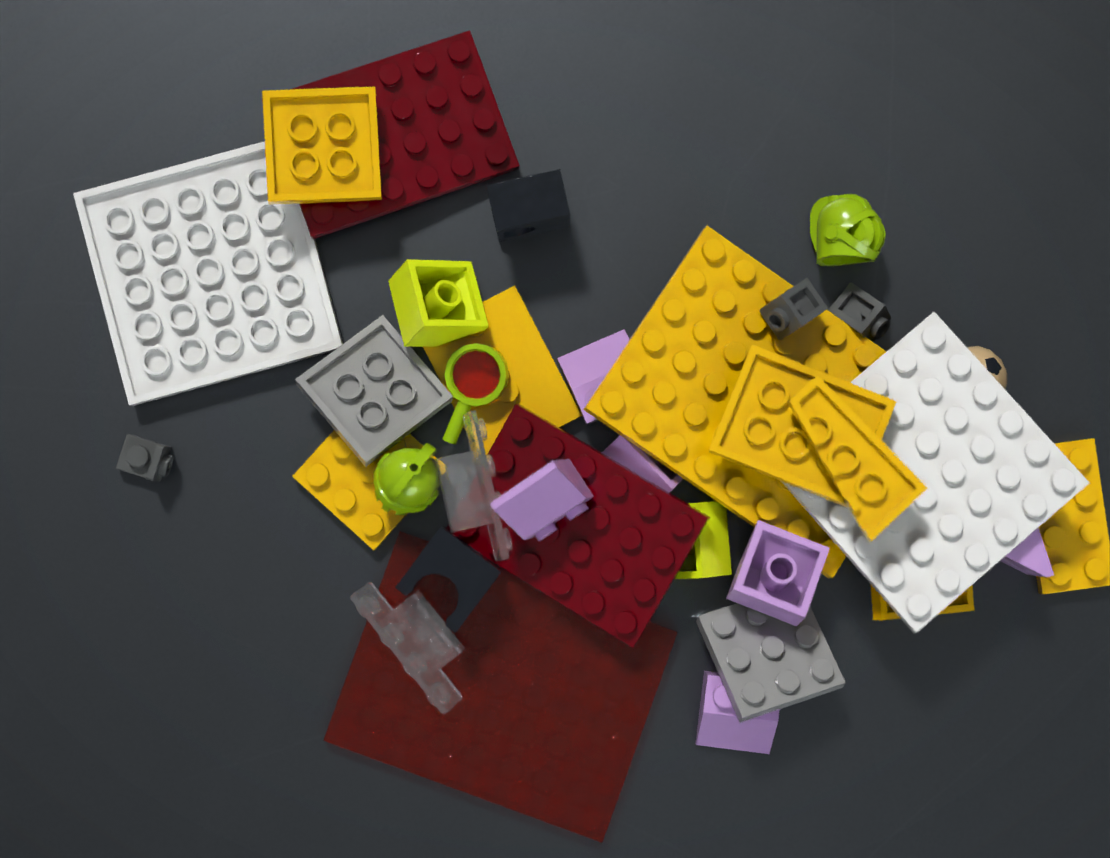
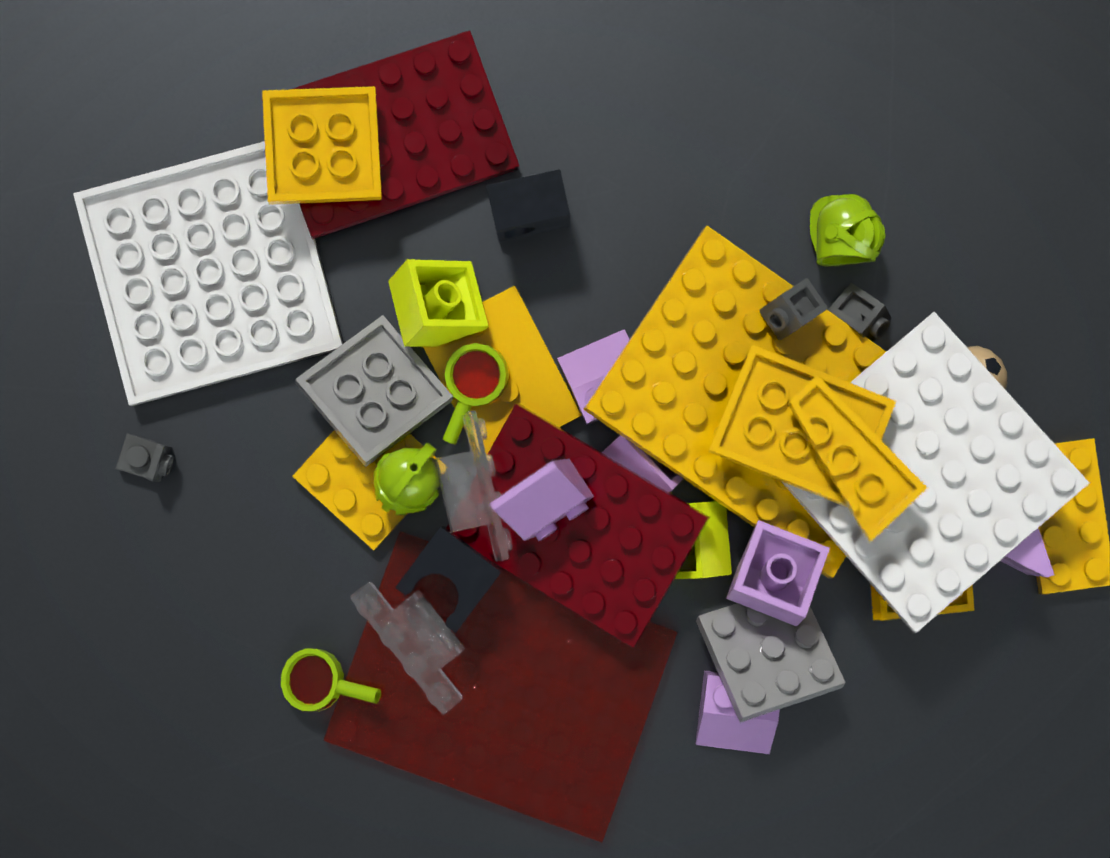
none -> piece [281,648,381,712]

